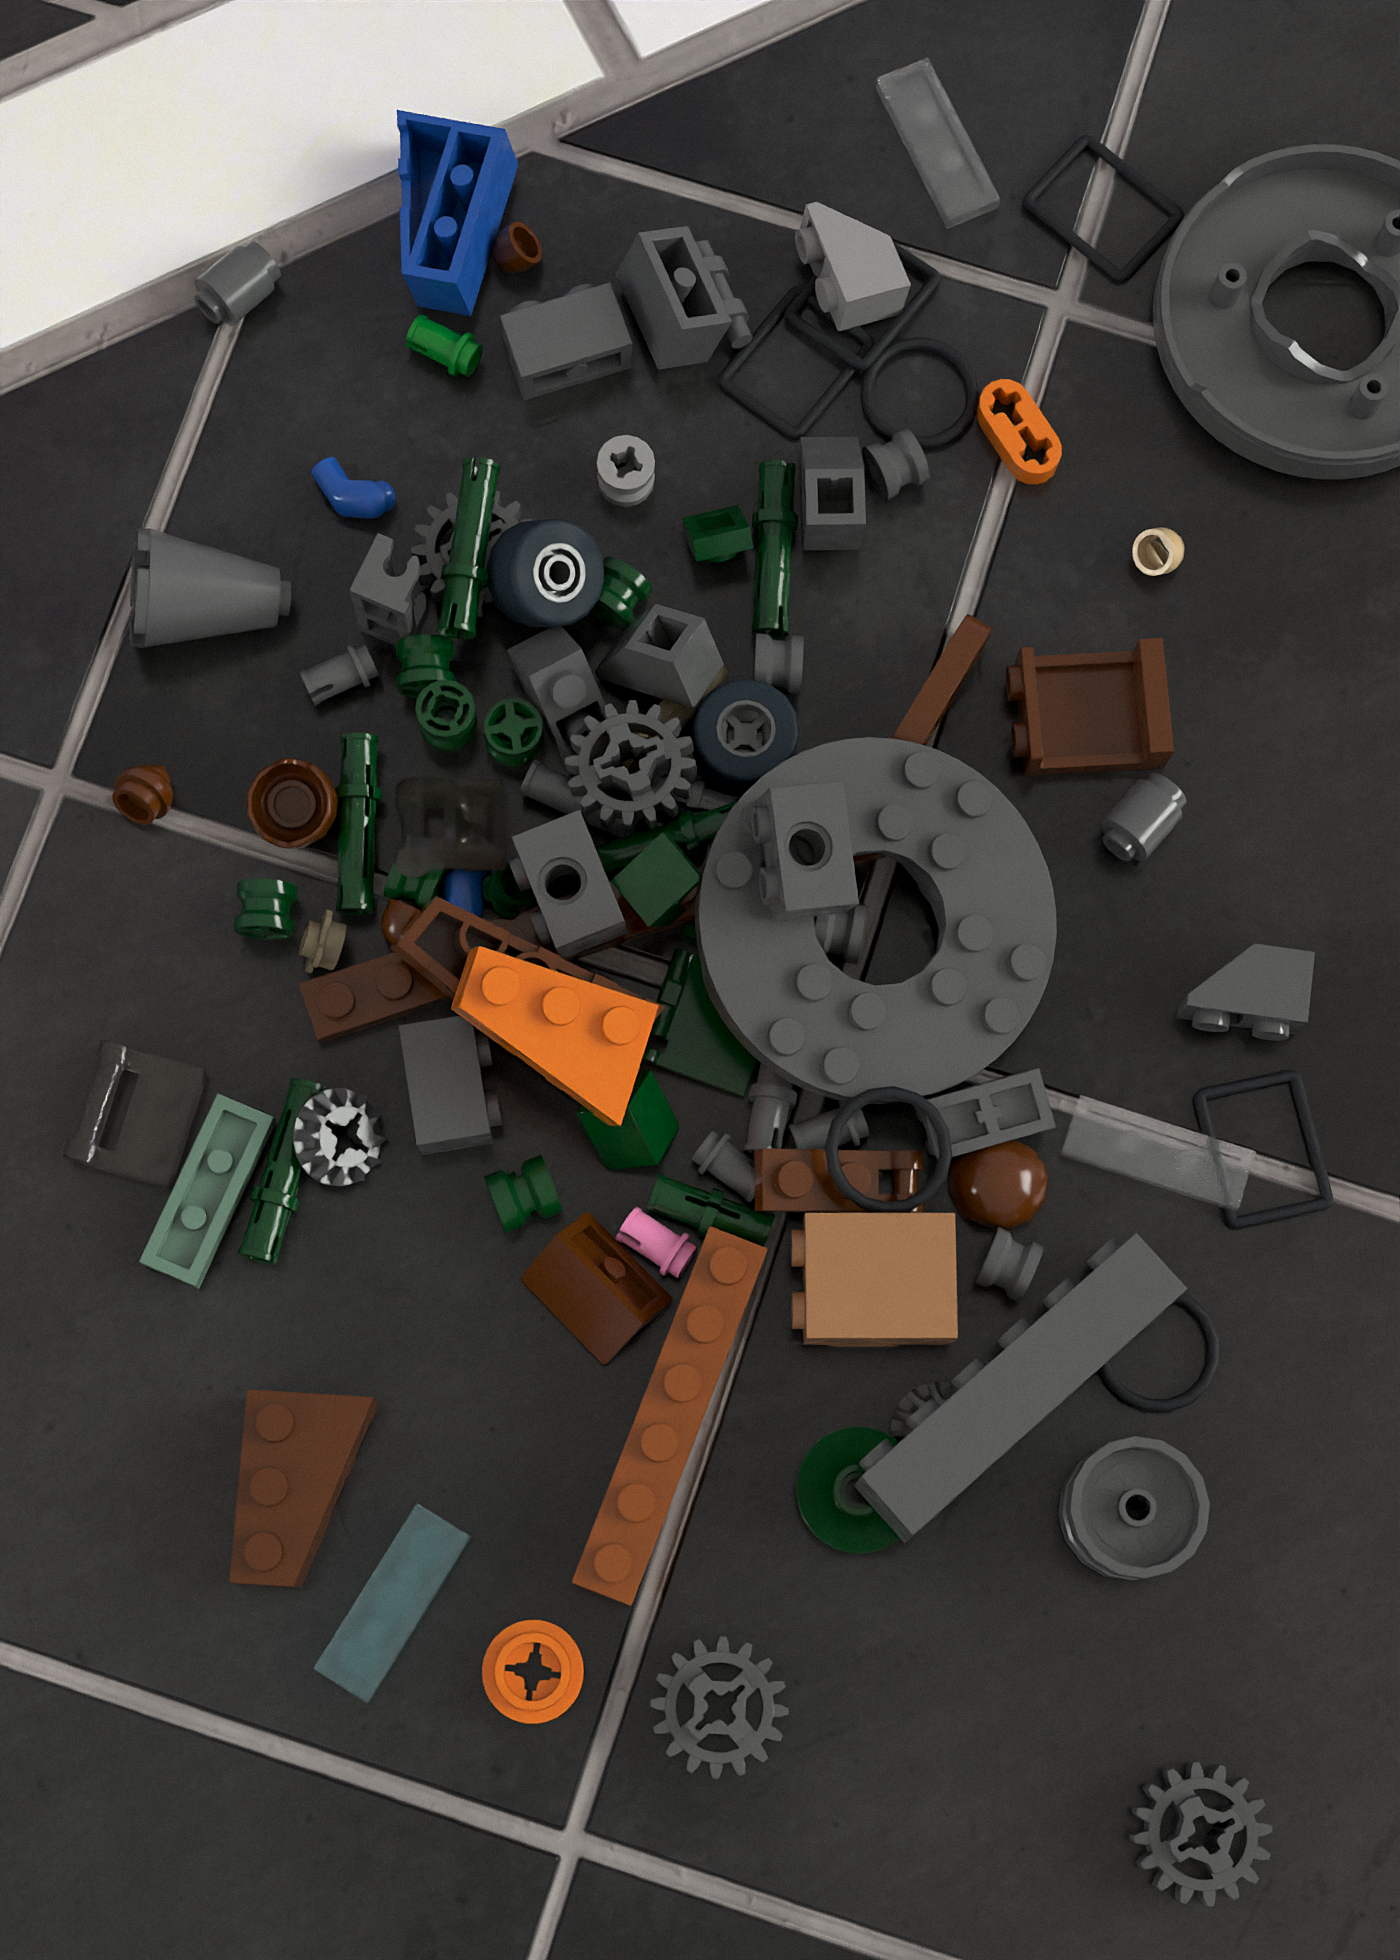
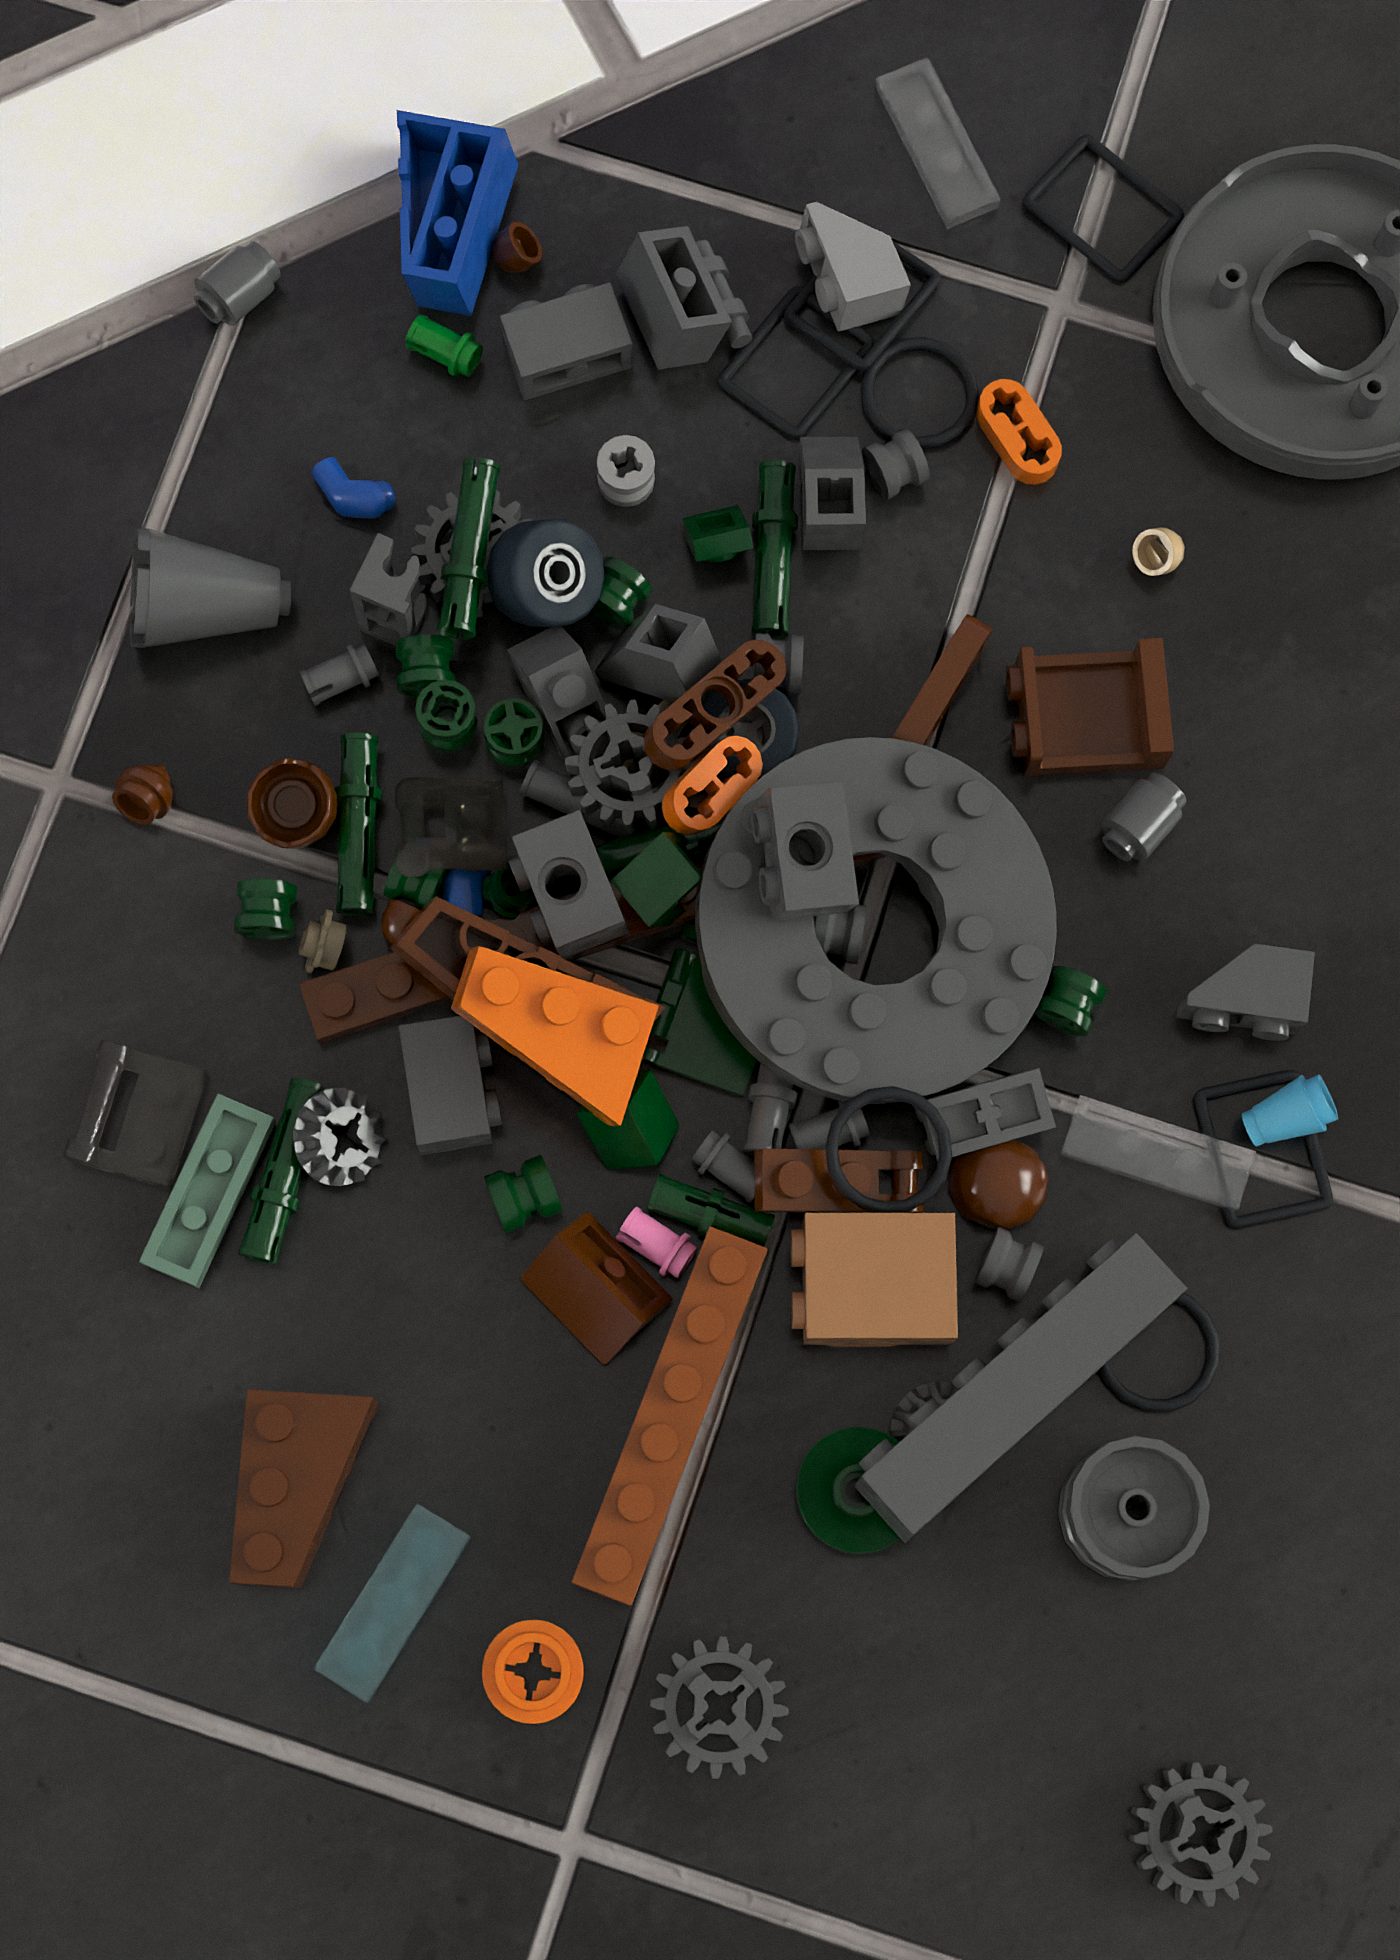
none -> reddish brown beam [644,640,786,770]
none -> orange beam [662,736,763,835]
none -> dark green wheel [1034,965,1108,1036]
none -> medium azure cone [1242,1075,1338,1147]

